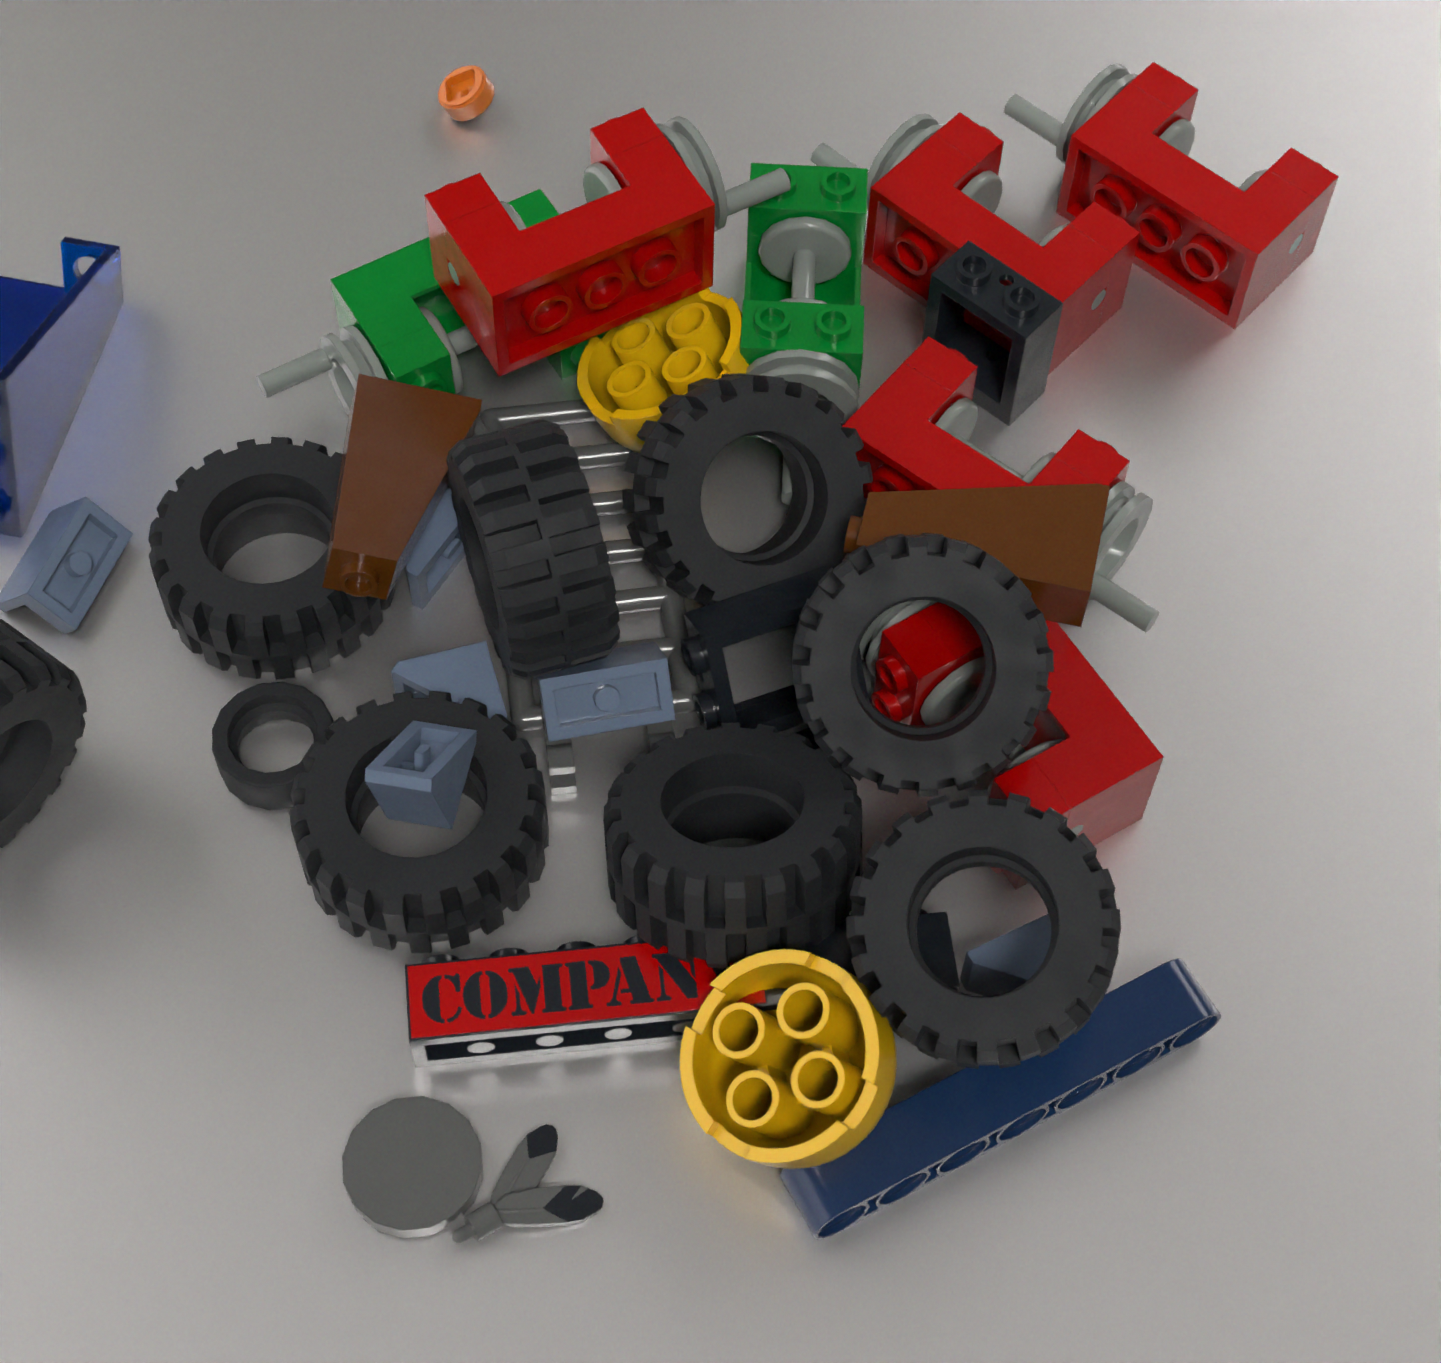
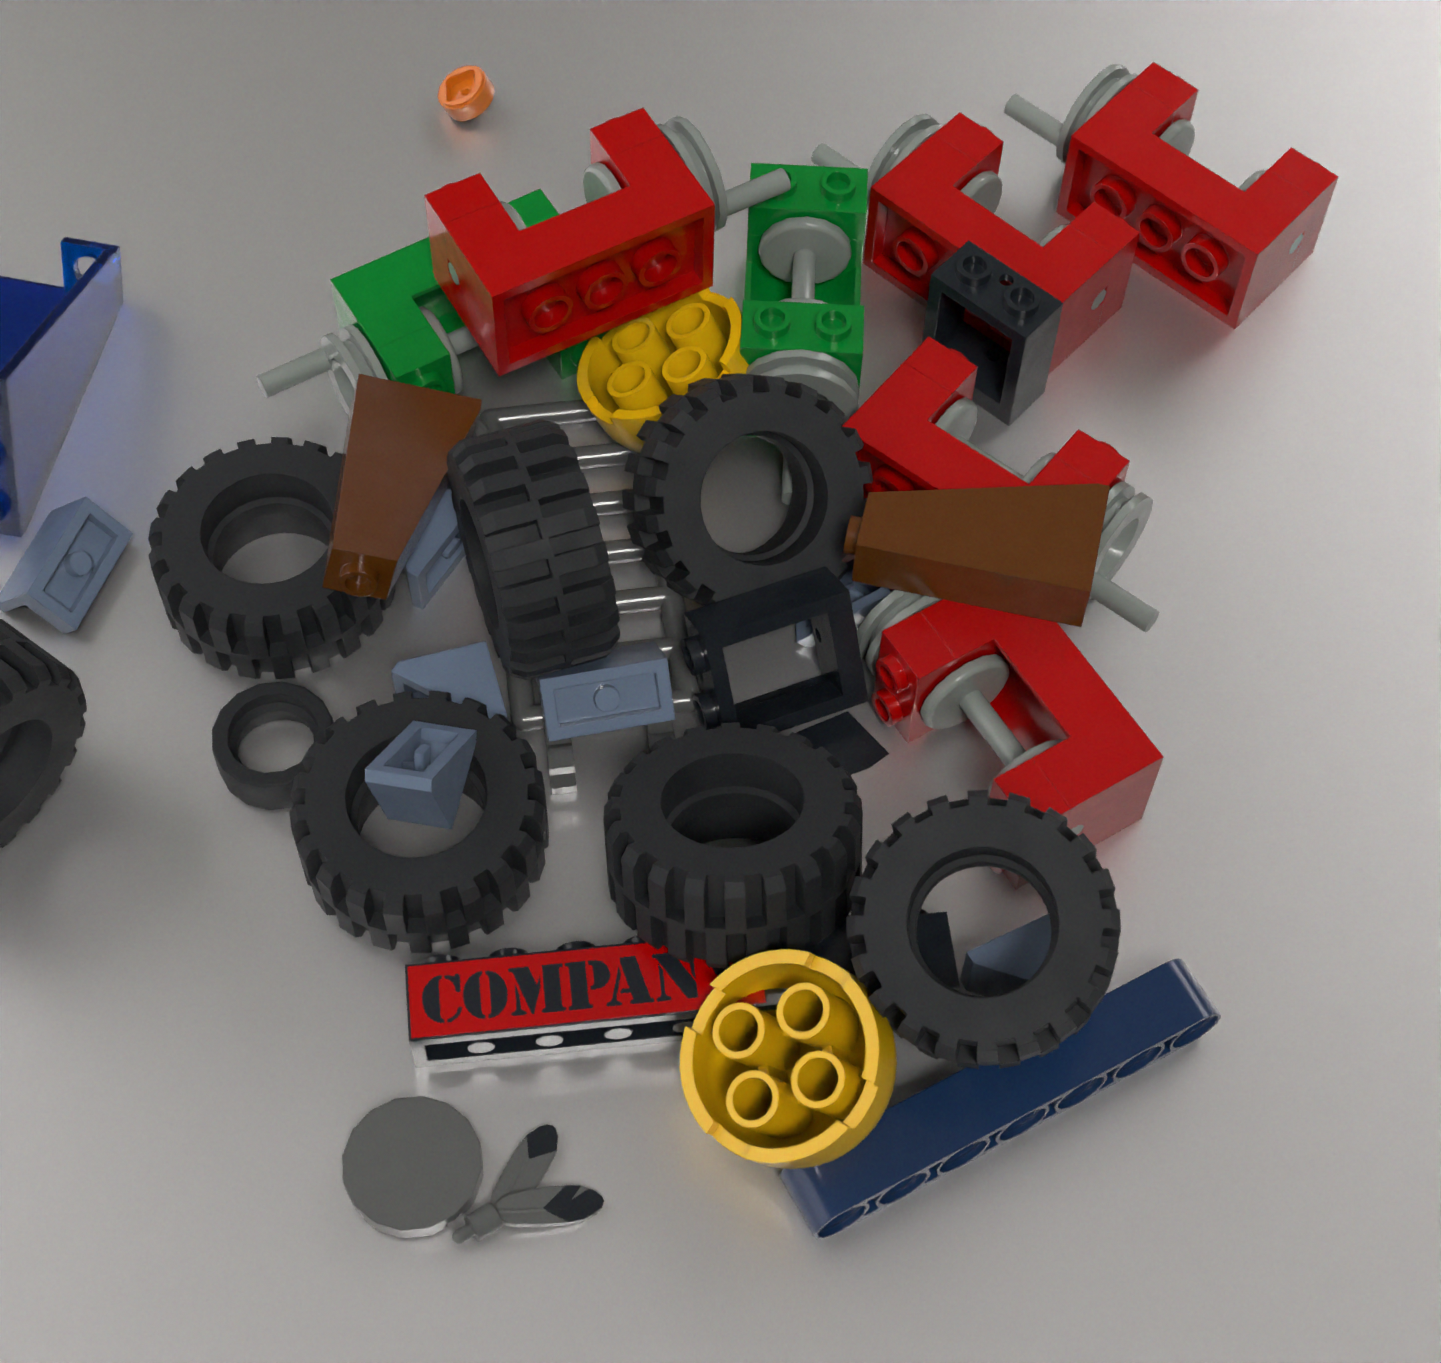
black tyre [792,533,1054,797] -> none

